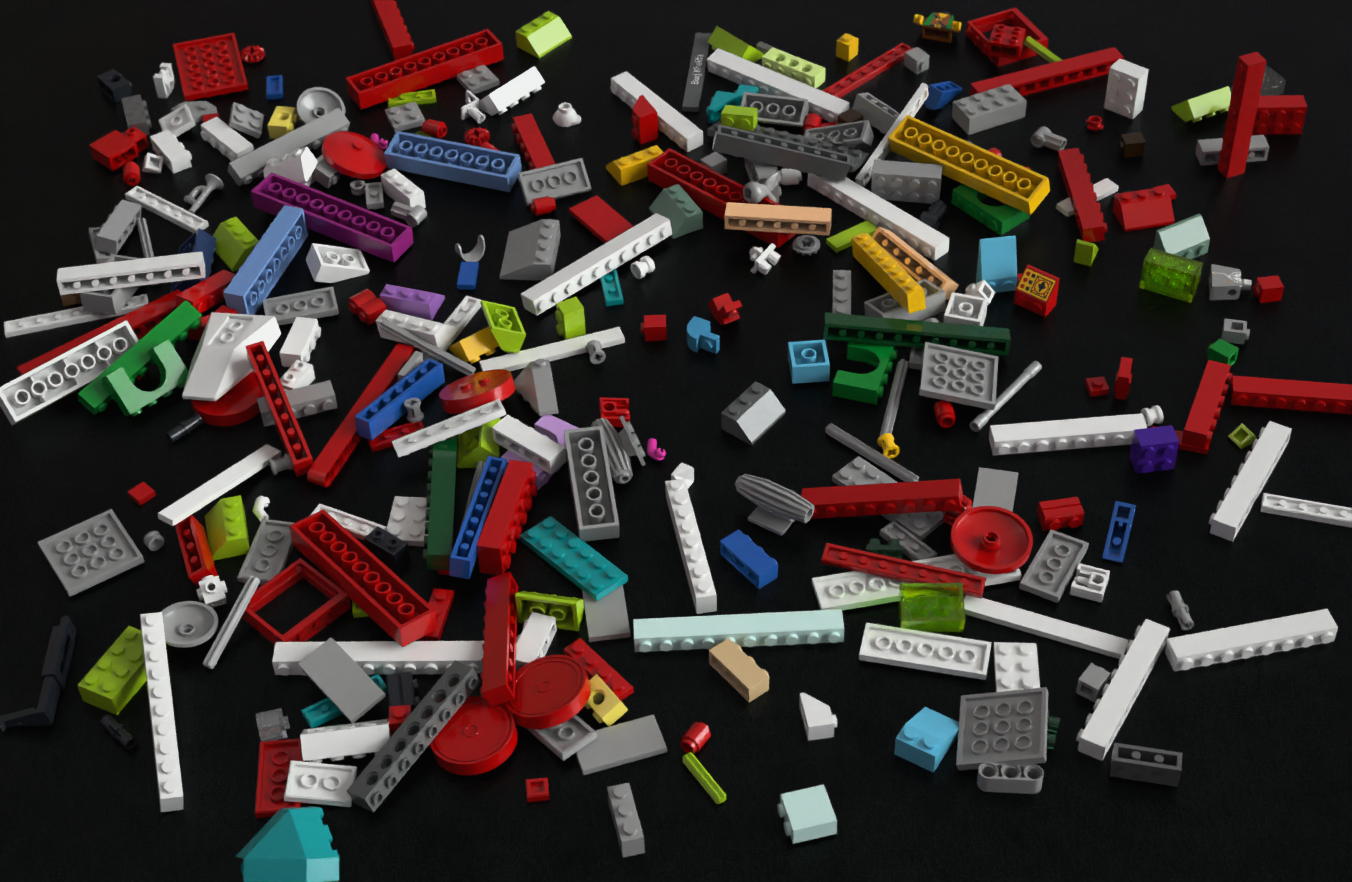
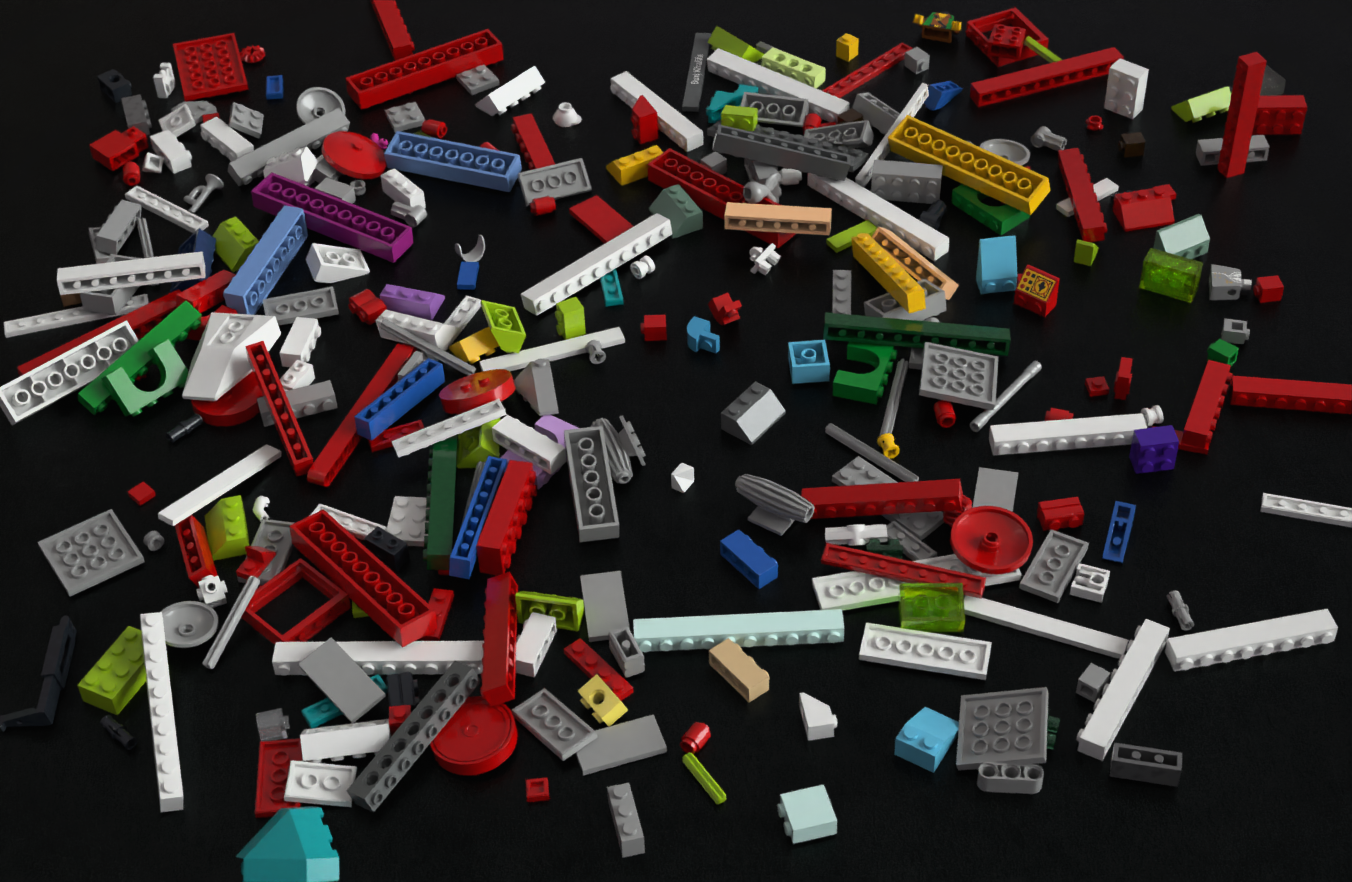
light yellow brick [267,106,299,139] -> none
light grey bush [269,454,293,475] -> none
light grey plate [365,182,384,210] -> none
lime tile [388,89,436,108] -> none
light grey bush [404,398,424,423] -> none
white bracket [461,90,486,123] -> none
red gear [464,127,490,146] -> none
light grey slope [500,219,560,281] -> none
red brick [505,655,591,729] -> none
slope [516,11,572,58] -> none
teal plate [520,516,628,601] -> none
red brick [599,397,630,427] -> none
dark pink arm [647,438,666,461] -> none
white brick [665,478,717,614] -> none
light grey gear [793,235,821,256] -> none
white brick [943,292,988,326] -> none
light grey brick [952,84,1027,135] -> none
white brick [965,280,995,306] -> none
white plate [993,642,1040,692] -> none
white brick [1209,421,1292,542] -> none
lime slope [1228,423,1257,449] -> none
none -> red slope [236,546,276,580]
none -> light grey brick [315,177,356,204]
none -> light grey brick [608,626,645,677]
none -> white piece [825,524,887,546]
none -> light grey dish [980,139,1030,166]
none -> red brick [1045,408,1073,421]

